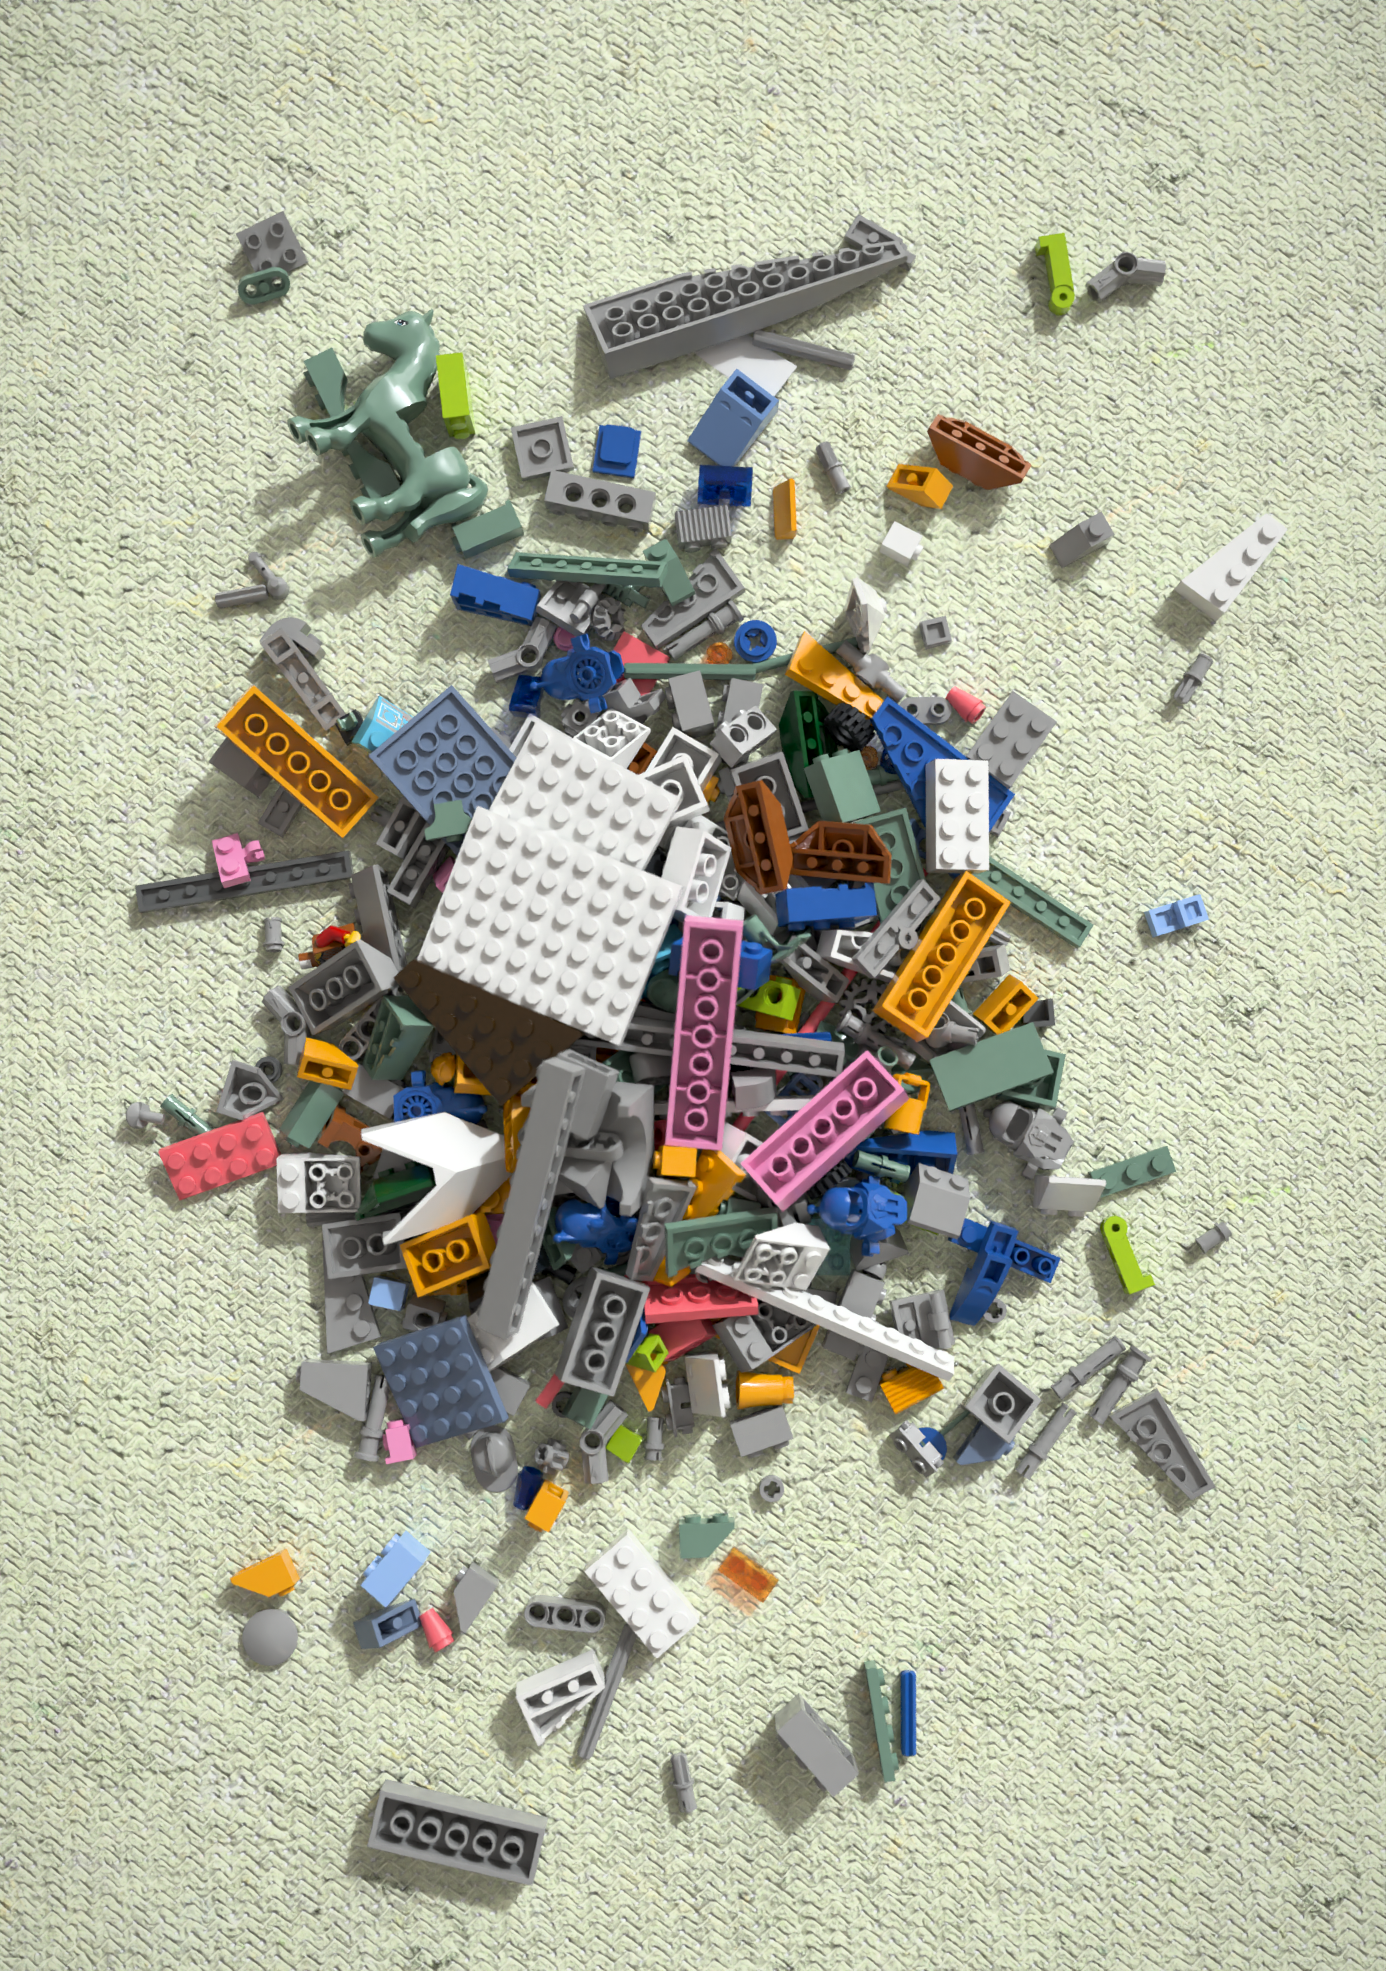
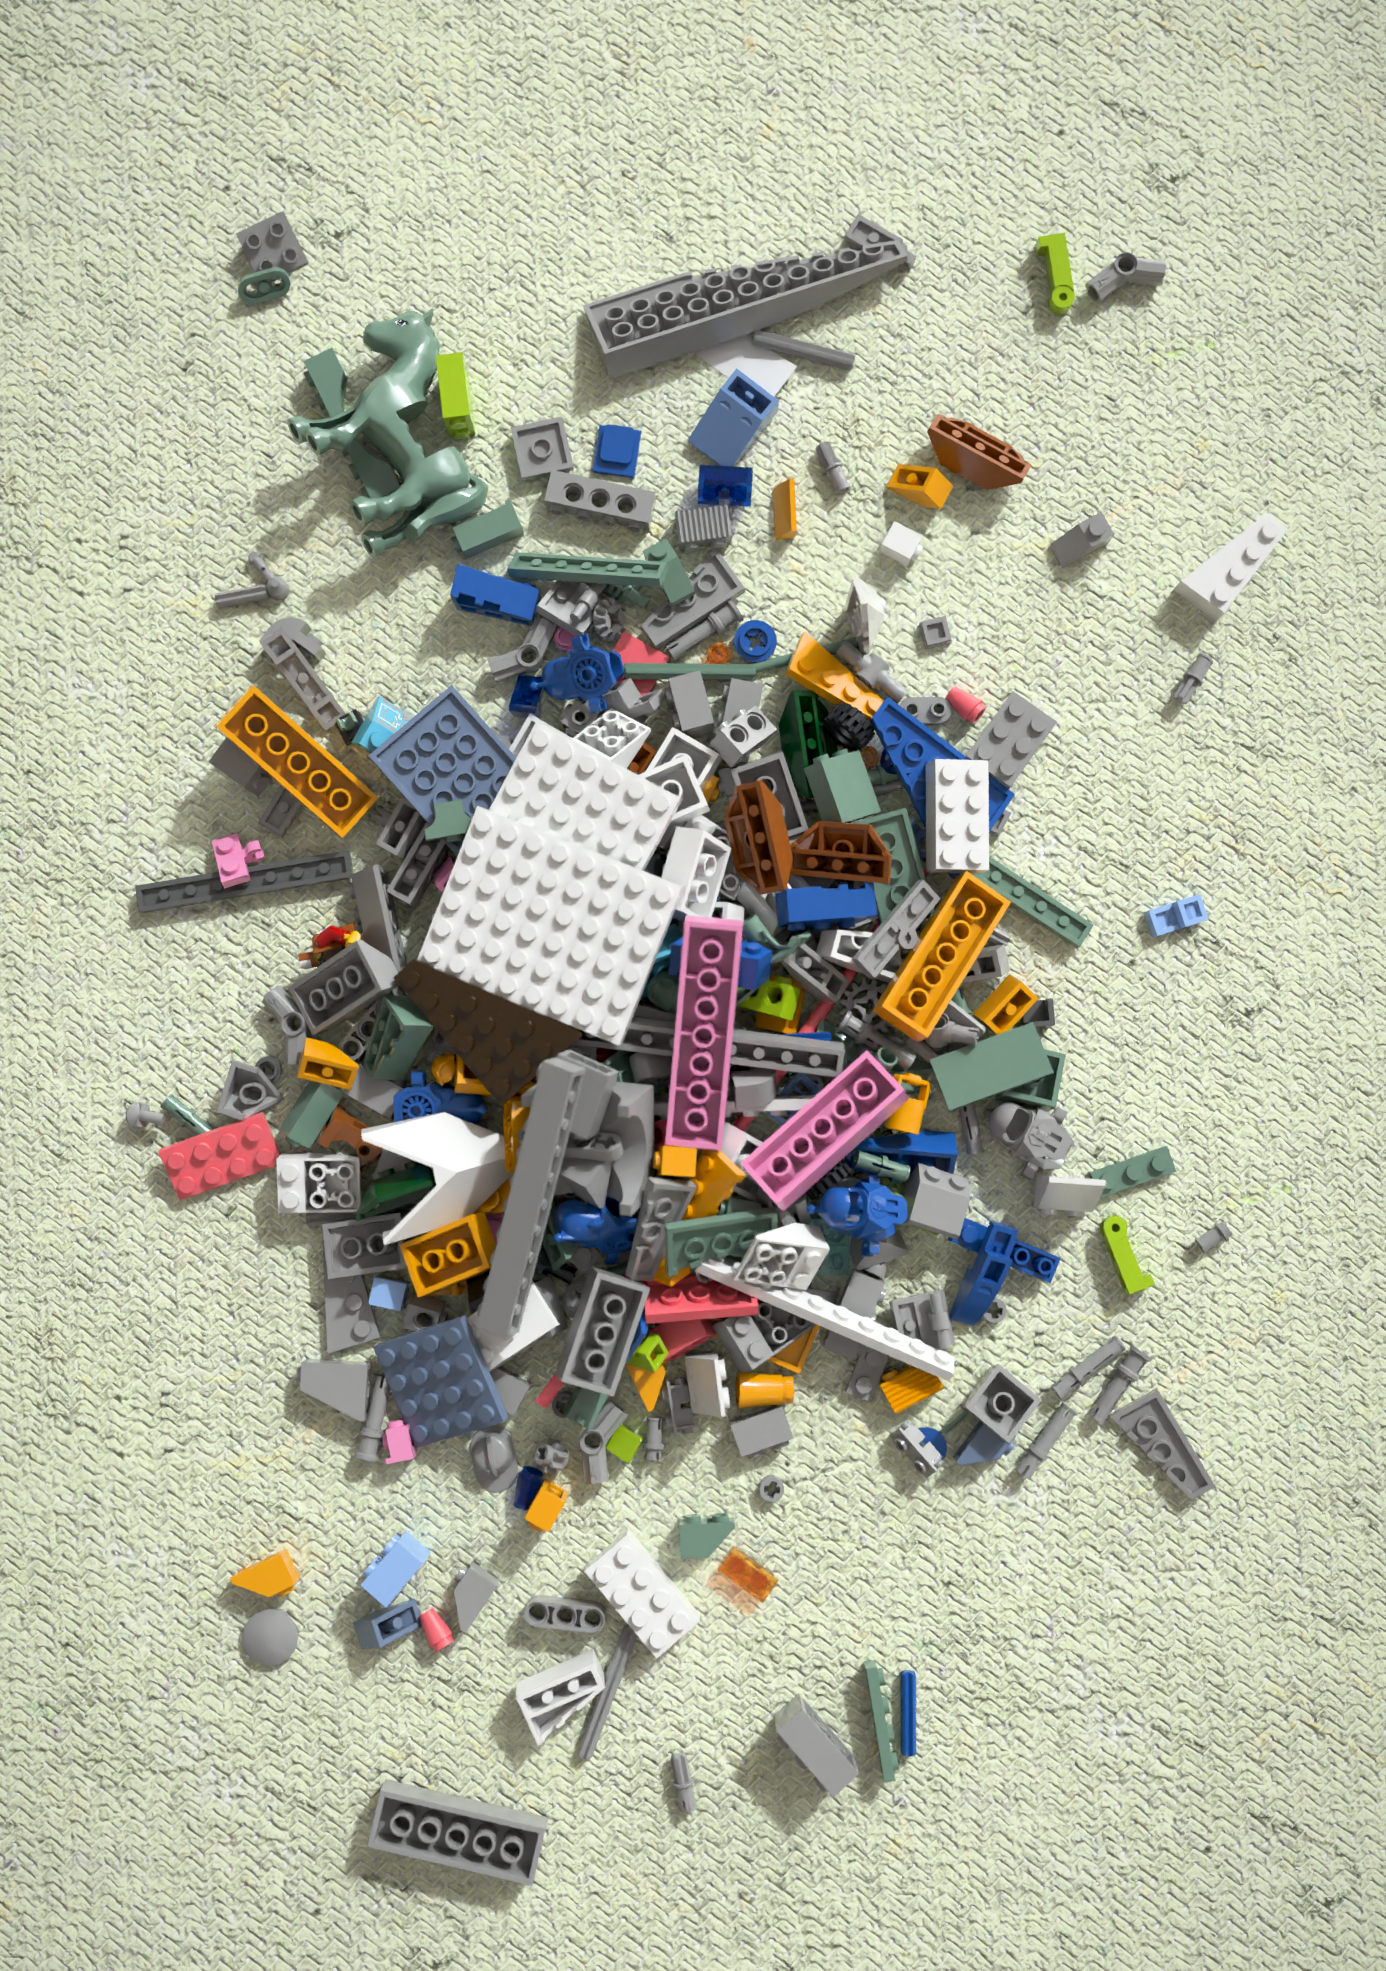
light grey pin [263,917,285,952] -> none

